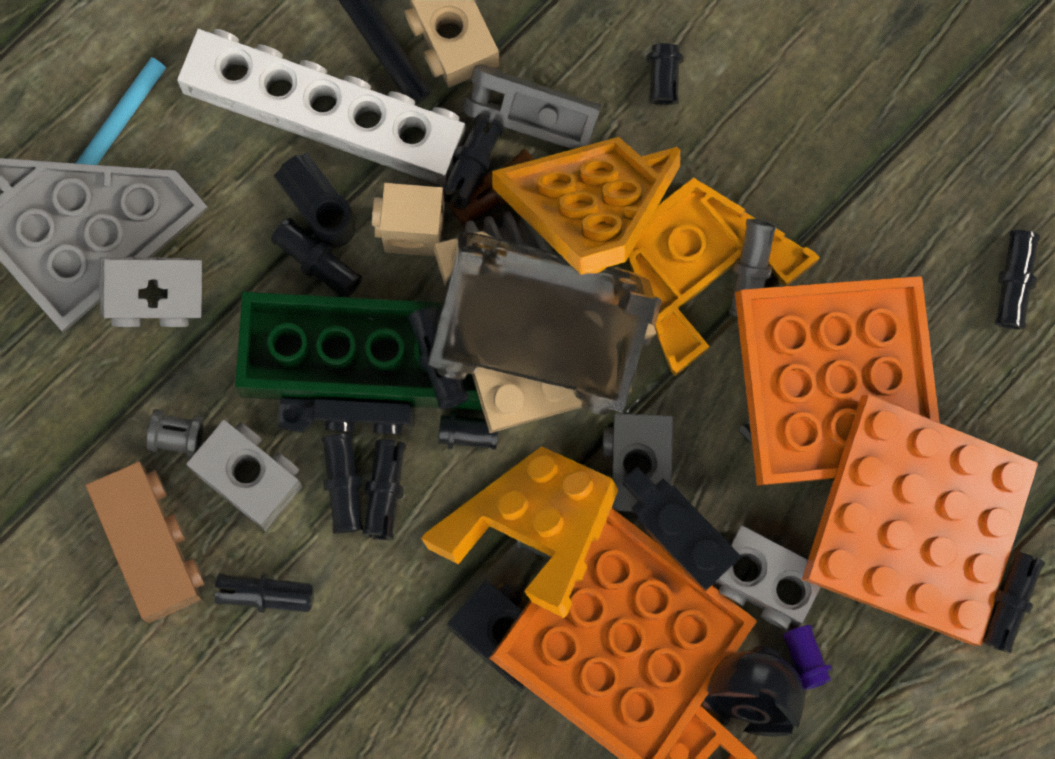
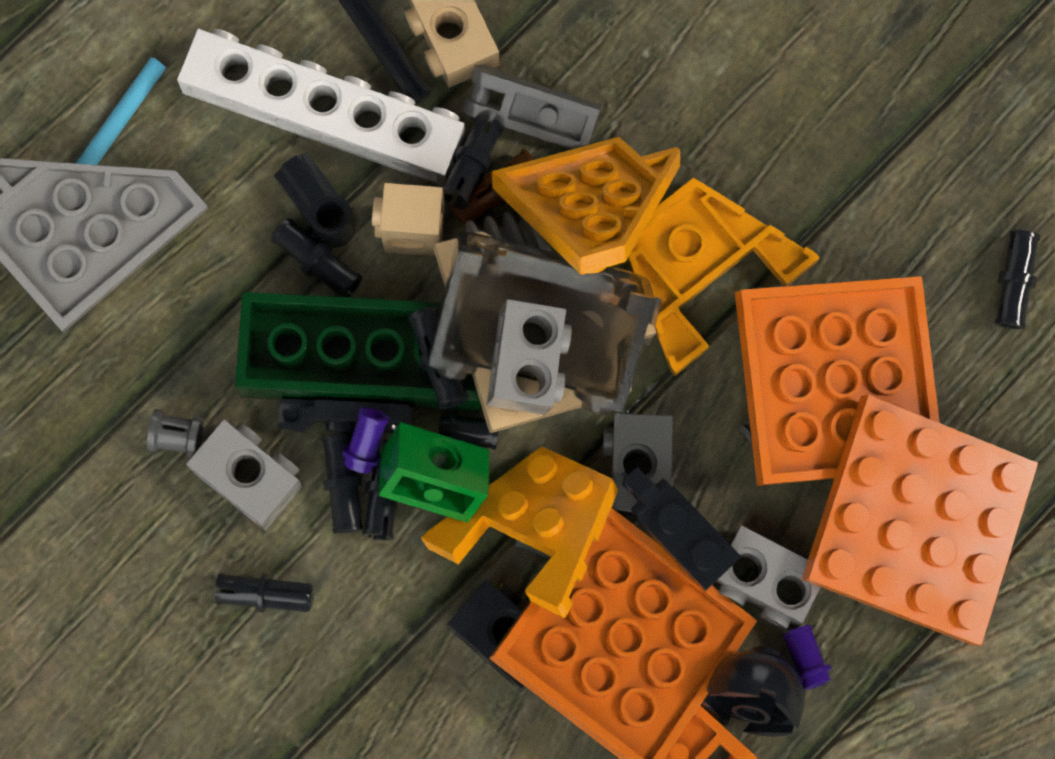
medium nougat brick [85,461,205,624] -> none
light grey brick [99,257,202,327] -> none
black pin [646,43,684,106] -> none
dark grey pin [729,219,777,317] -> none
black pin [982,551,1045,654] -> none
none -> dark purple pin [342,407,389,473]
none -> green brick [378,422,489,523]
none -> light grey brick [486,299,572,415]

